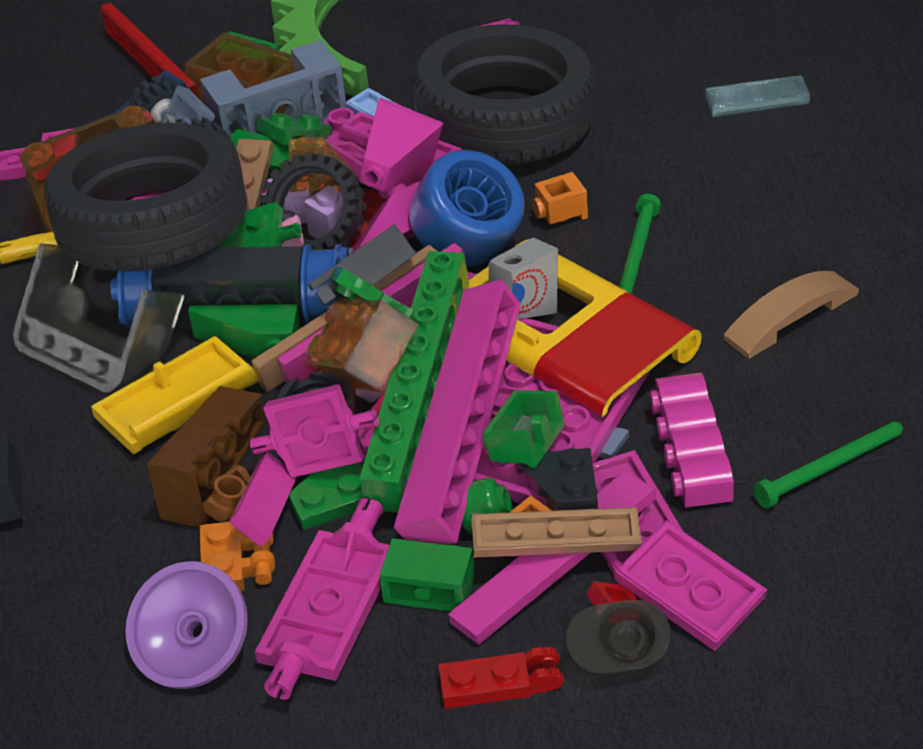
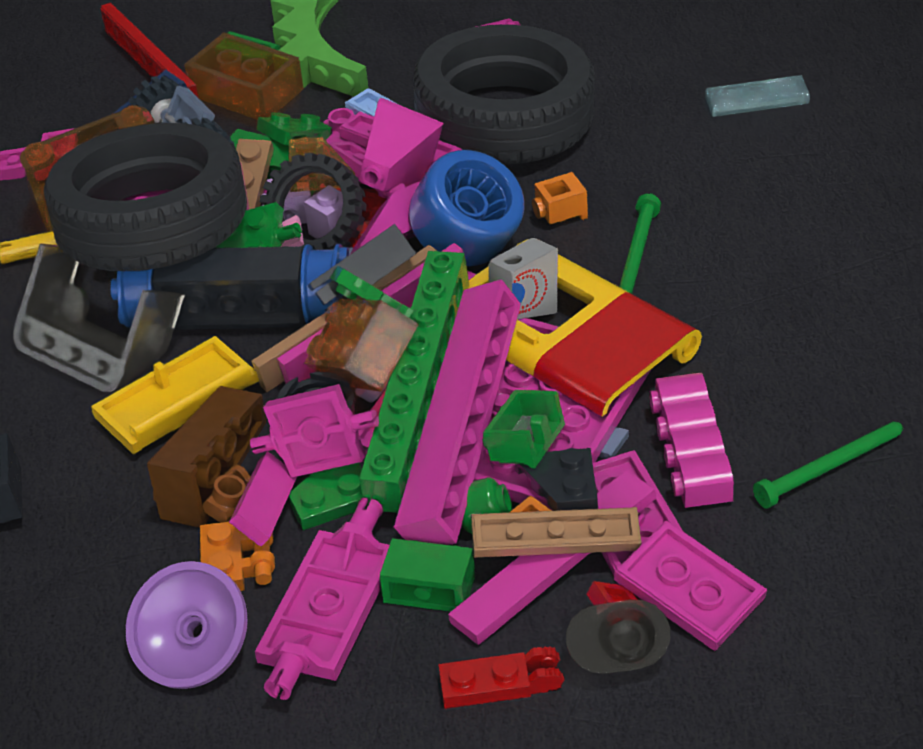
green slope [188,304,301,359] -> none
sand blue plate [200,40,347,136] -> none
medium nougat slope [724,271,859,359] -> none

